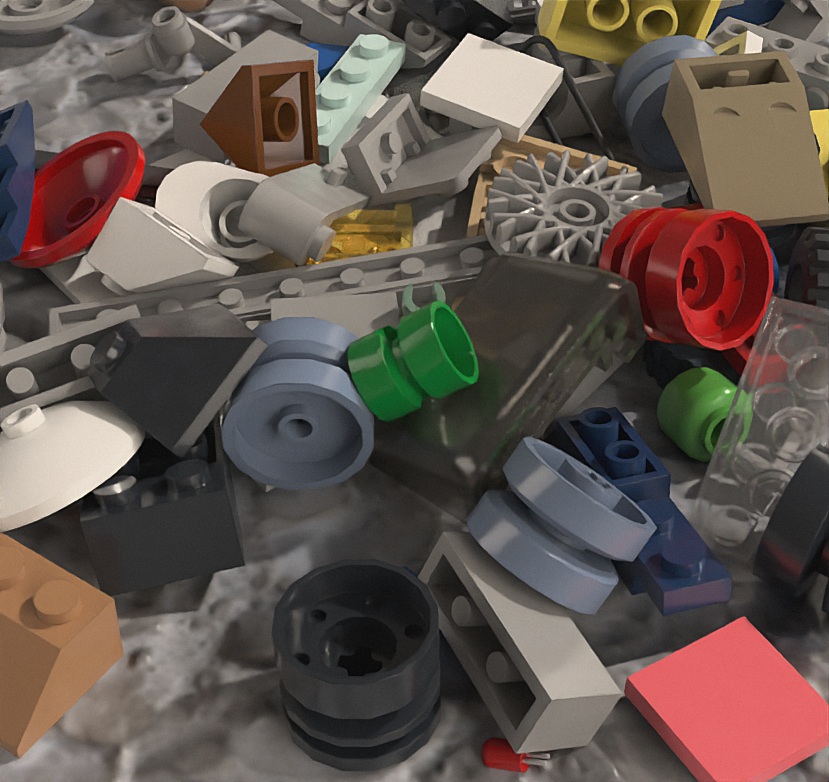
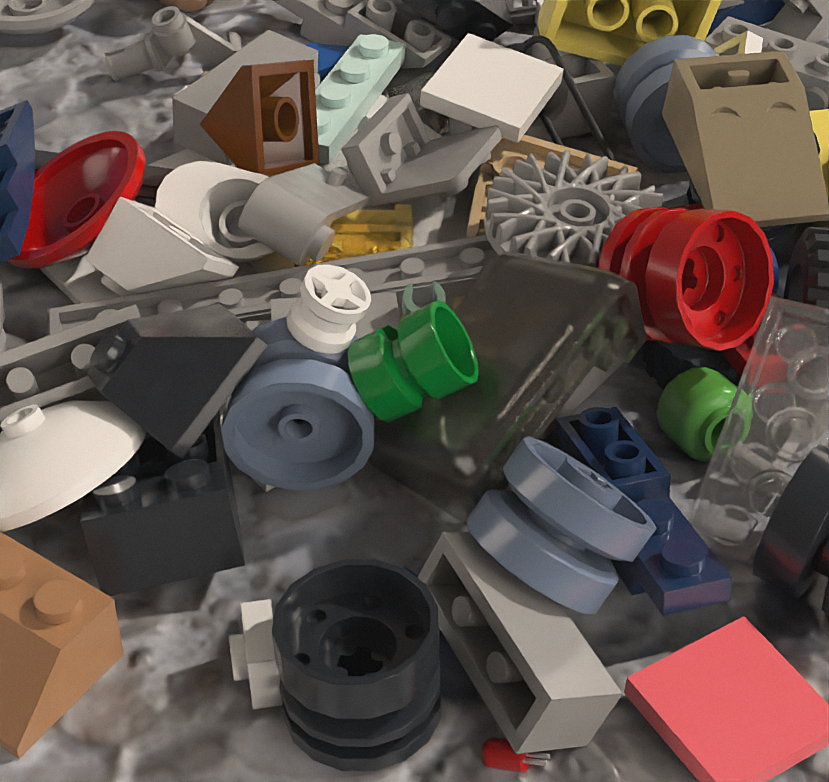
none -> white plate [229,599,283,709]
none -> white wheel [286,265,371,354]

